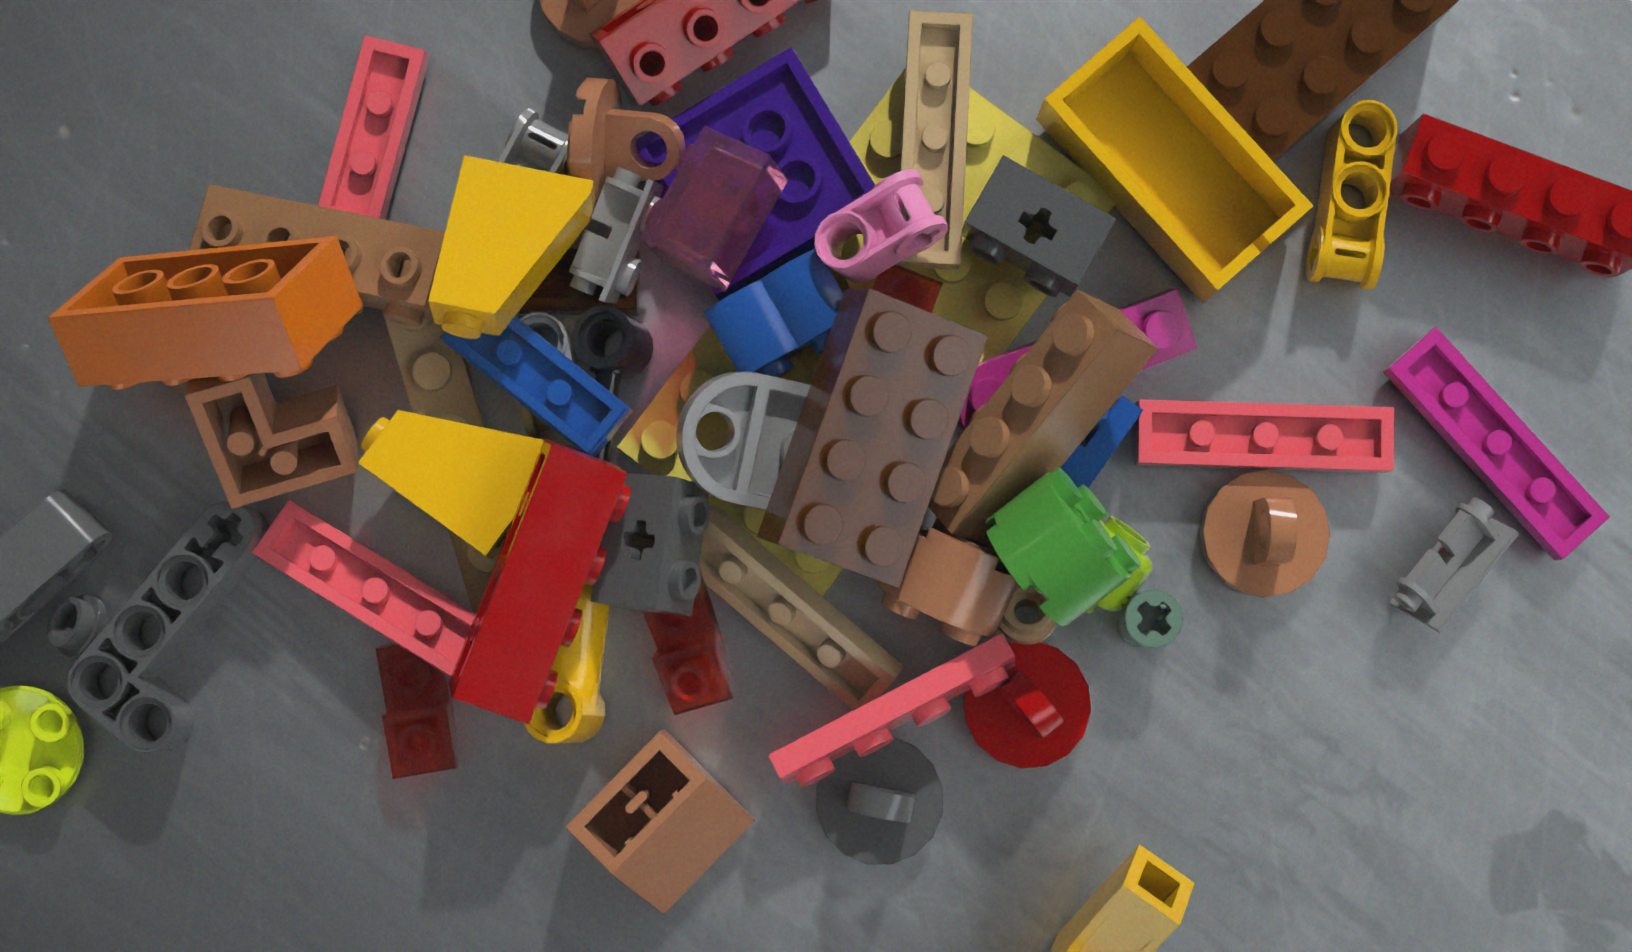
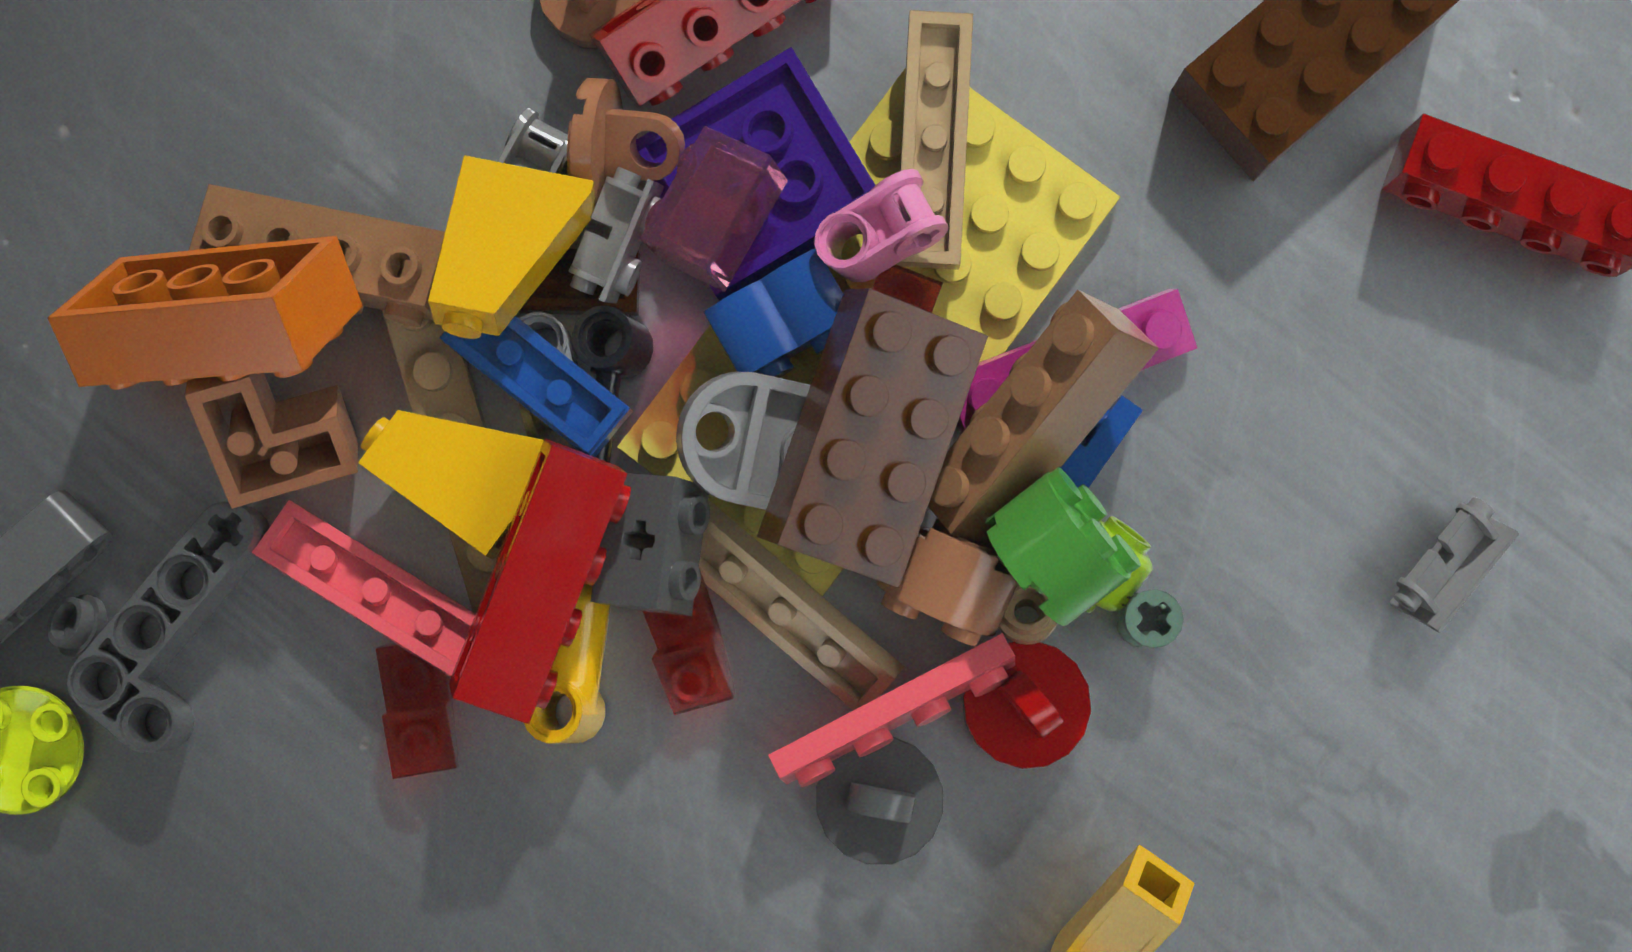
coral plate [318,35,430,220] -> none
nougat slope [565,729,755,914] -> none
dark grey brick [962,155,1116,297] -> none
yellow piece [1036,16,1313,304] -> none
coral plate [1134,399,1394,473] -> none
nougat tile [1199,470,1330,598] -> none
yellow piece [1306,100,1398,290] -> none
dark pink plate [1383,327,1610,561] -> none

